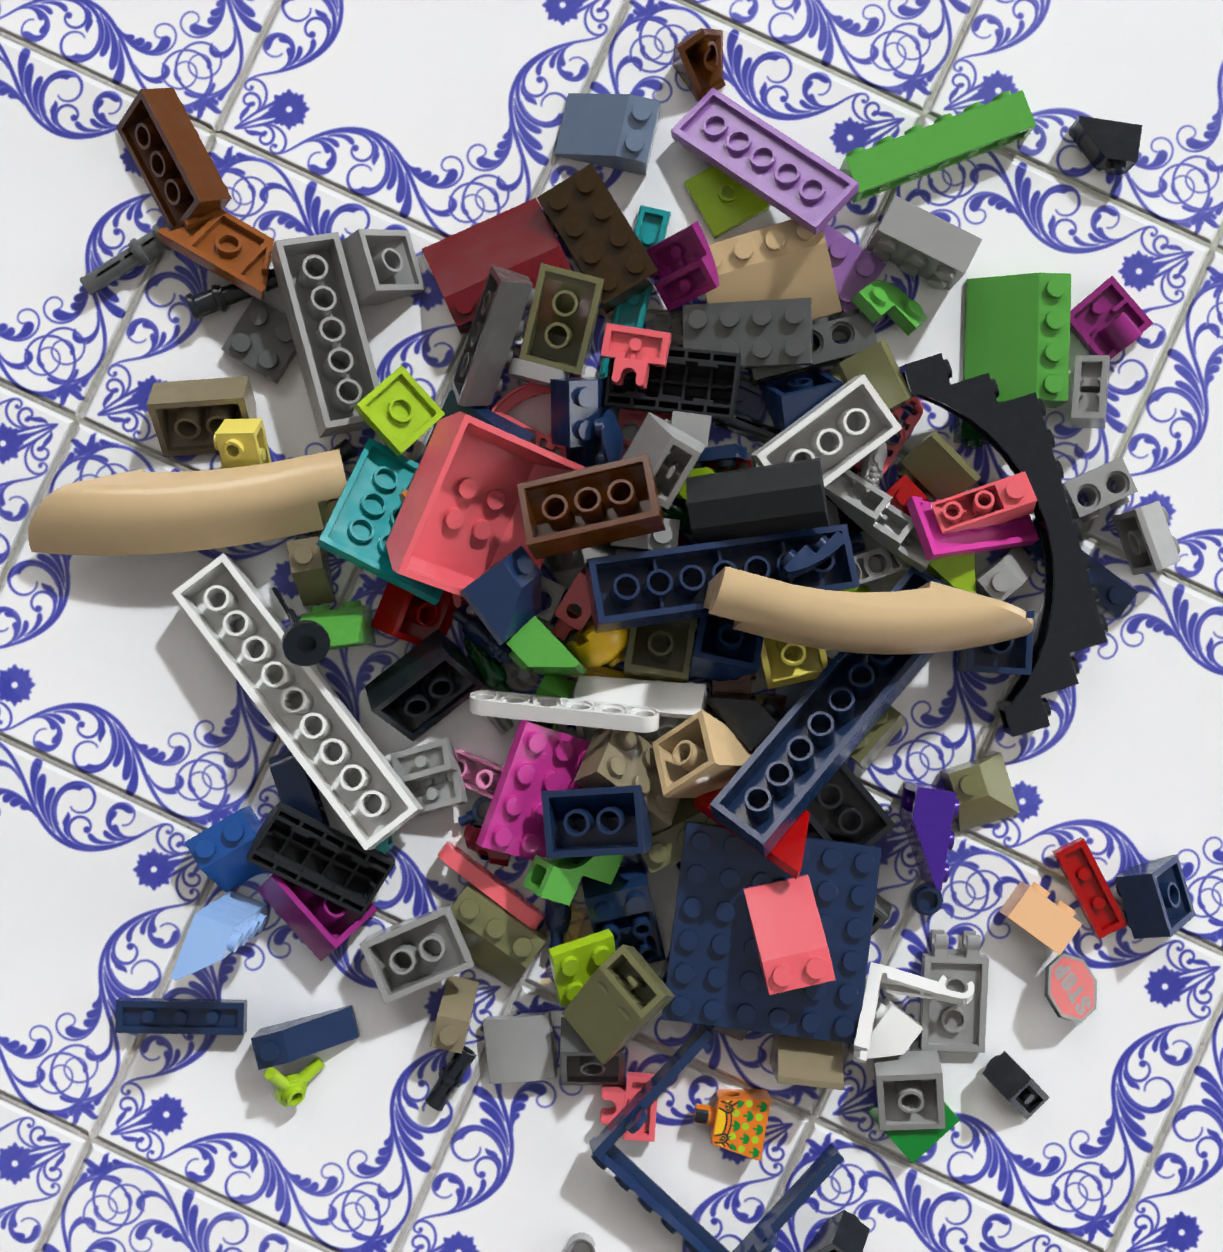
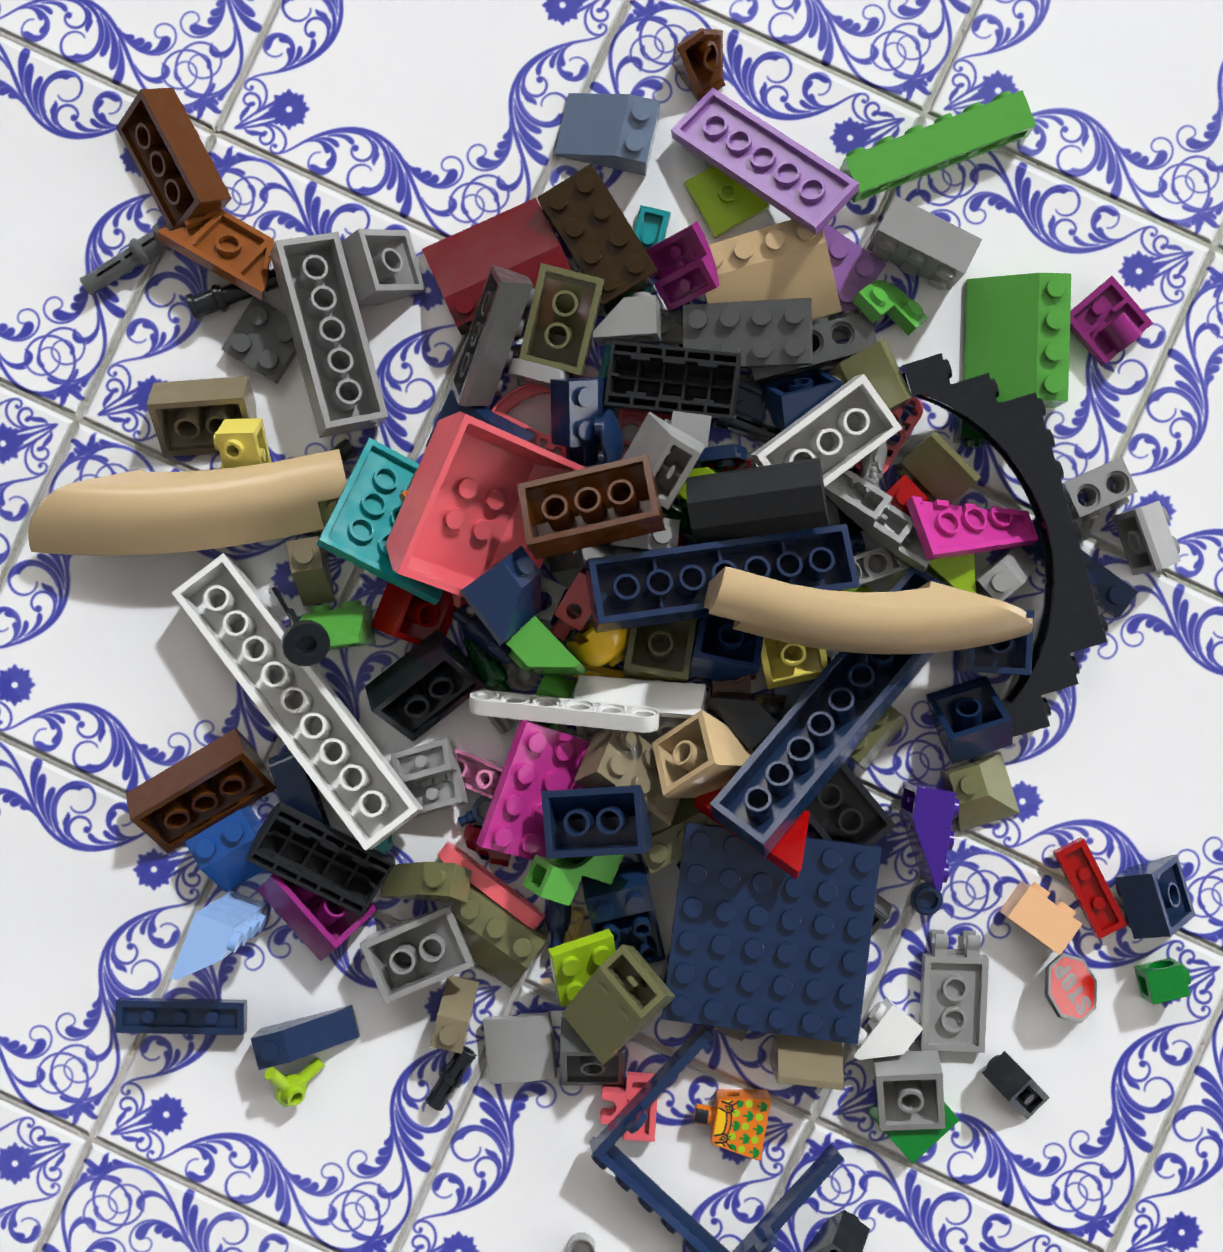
lime plate [353,365,445,457] -> none
coral plate [601,323,672,390] -> none
coral slope [743,874,836,995] -> none
dark blue slope [776,531,847,581] -> none
white hinge [853,962,974,1064] -> none
coral slope [930,471,1037,534] -> none
black slope [1068,116,1143,175] -> none
light grey brick [1071,355,1110,429] -> none
none -> reddish brown slope [126,728,277,853]
none -> olive slope [380,862,472,903]
none -> light grey slope [593,292,661,346]
none -> dark blue slope [926,676,1013,764]
none -> green brick [1134,958,1191,1005]

